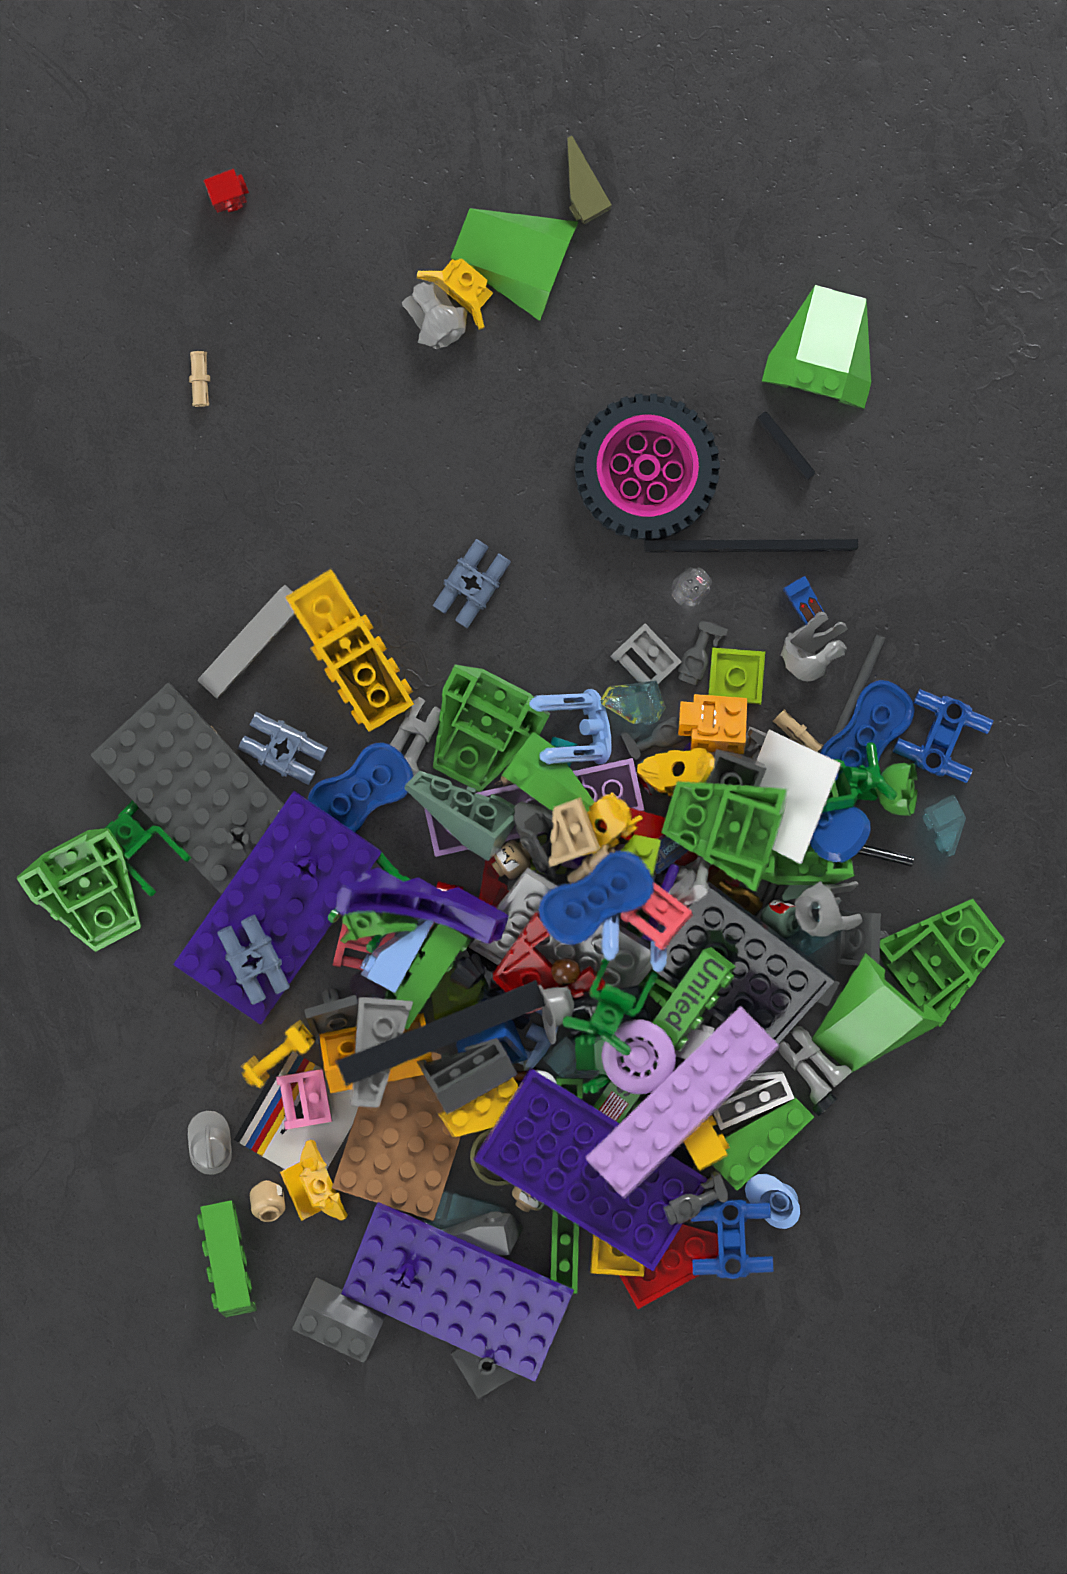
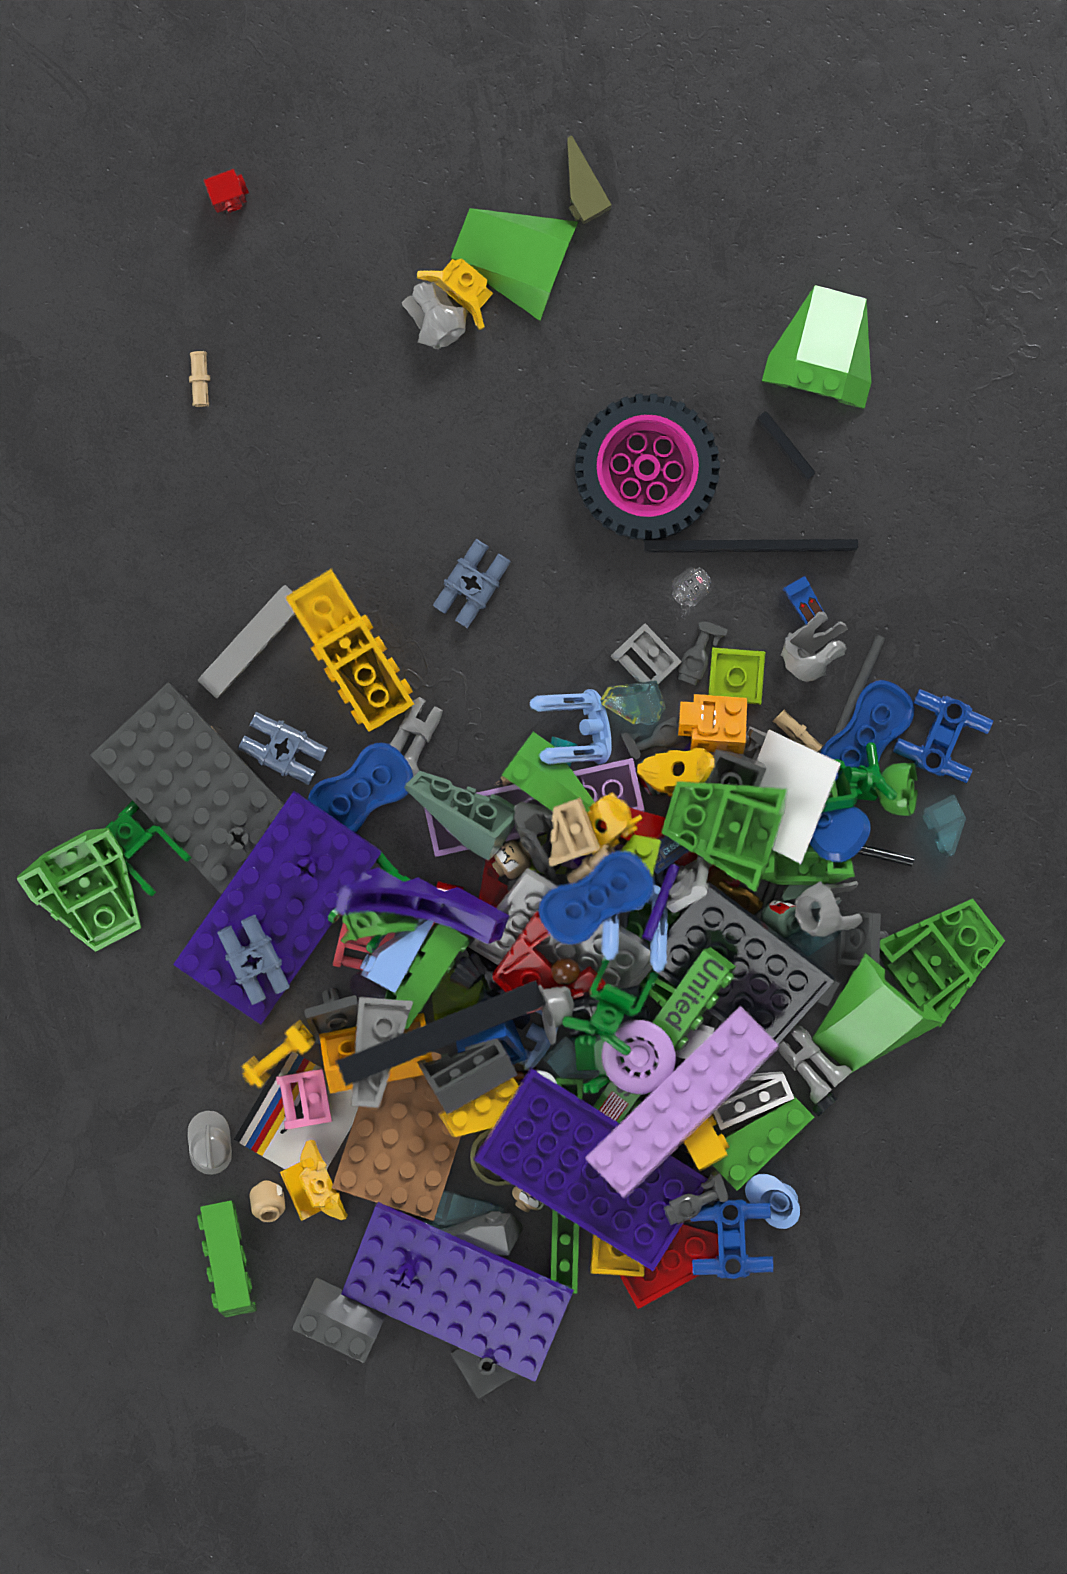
bright green wedge [433,665,550,792] -> none
coral plate [620,883,692,951] -> none

